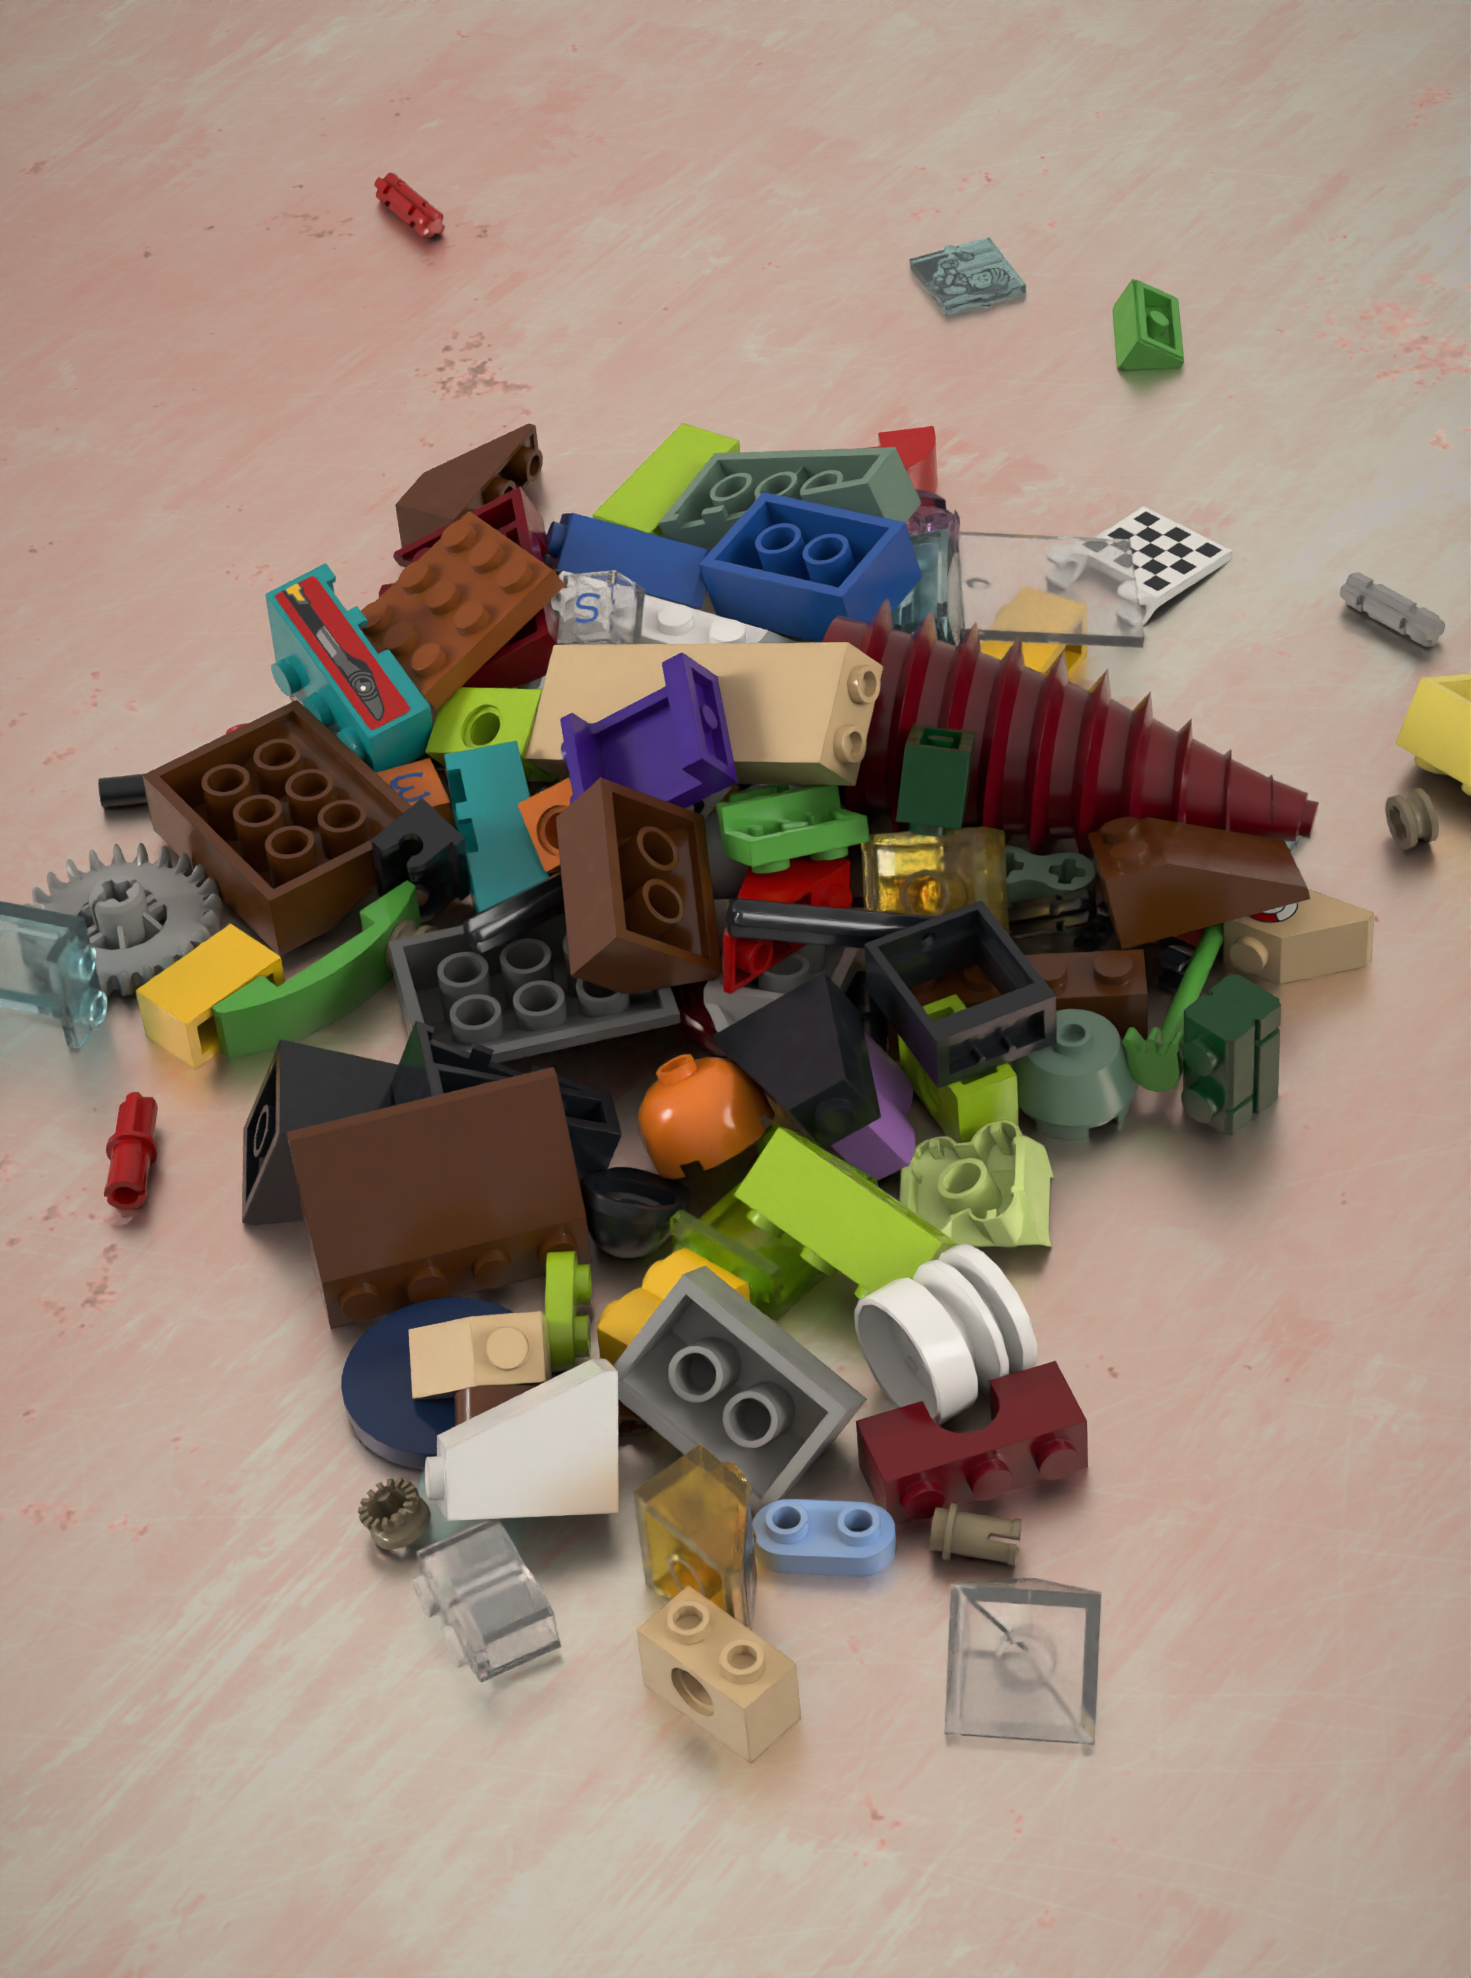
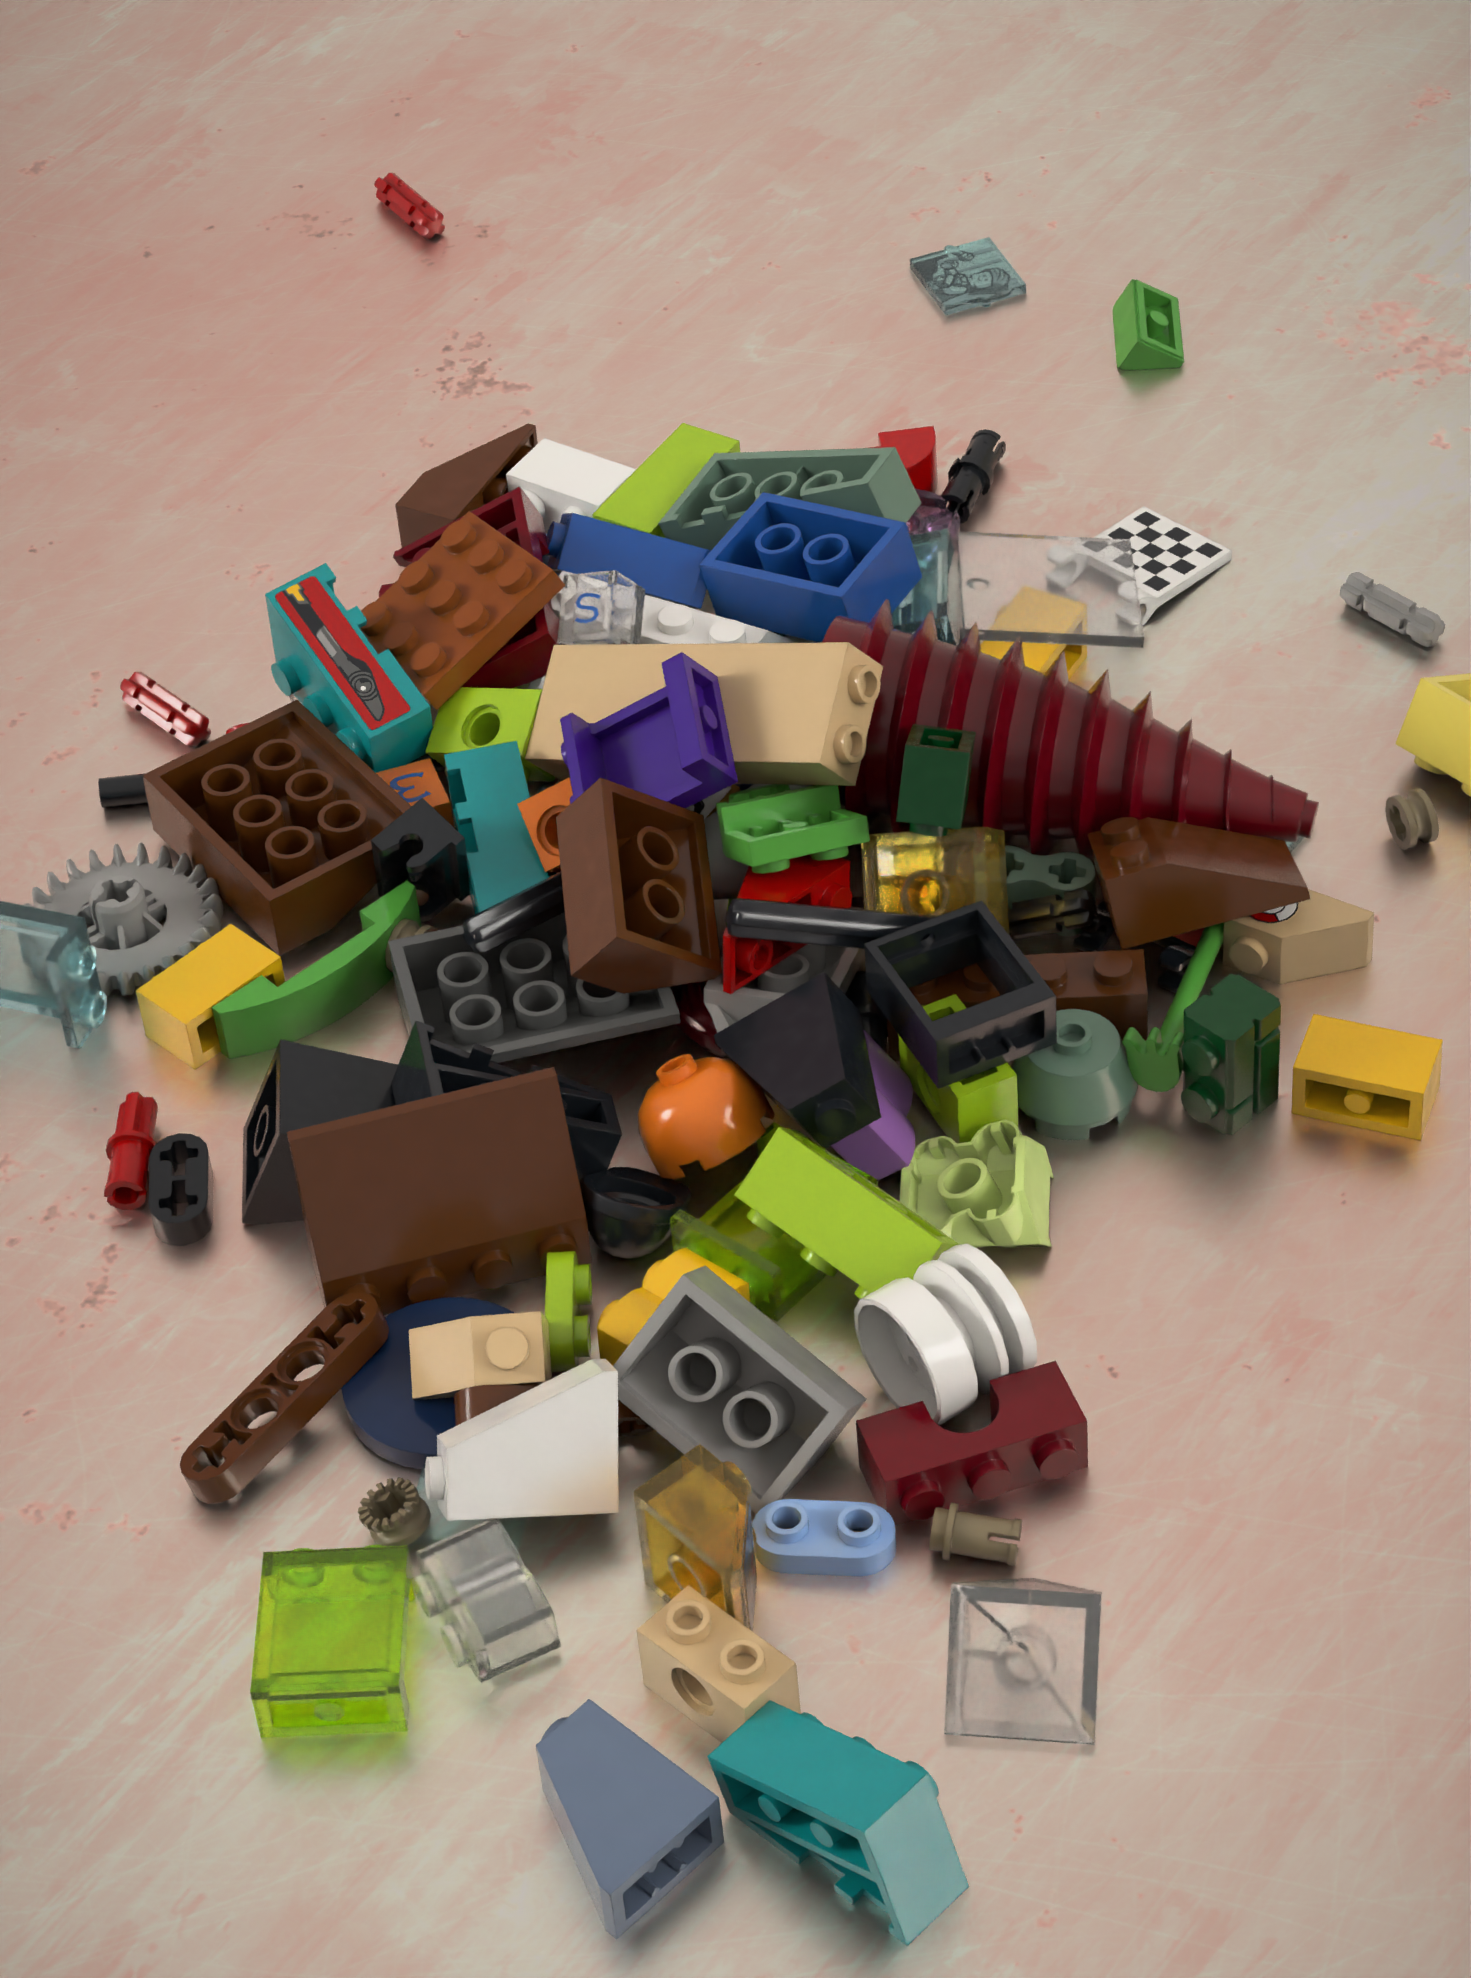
none -> axle [120,672,211,747]
none -> black beam [149,1133,213,1246]
none -> reddish brown beam [180,1292,389,1504]
none -> clear neon green panel [250,1545,416,1738]
none -> white brick [506,438,636,531]
none -> sand blue slope [536,1699,724,1939]
none -> teal wedge [707,1700,969,1946]
none -> black pin [935,429,1006,525]
none -> yellow brick [1291,1014,1443,1141]

